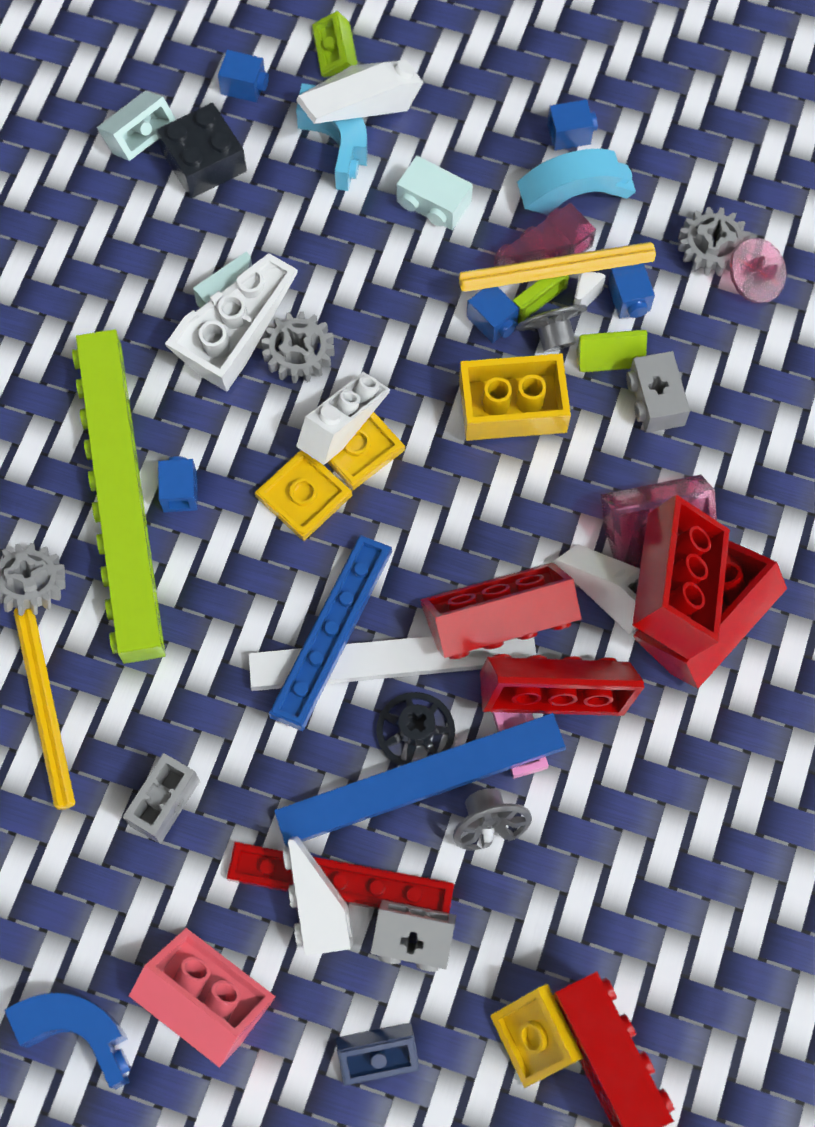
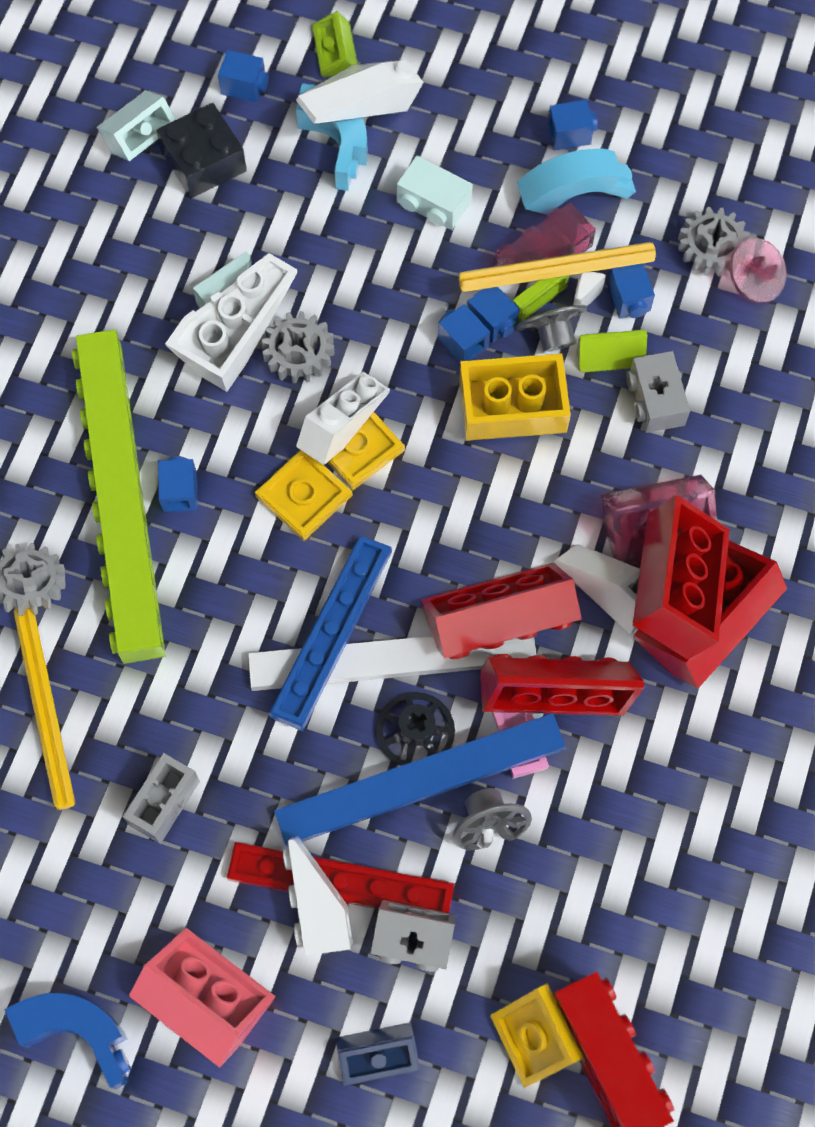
none -> blue brick [438,304,490,362]

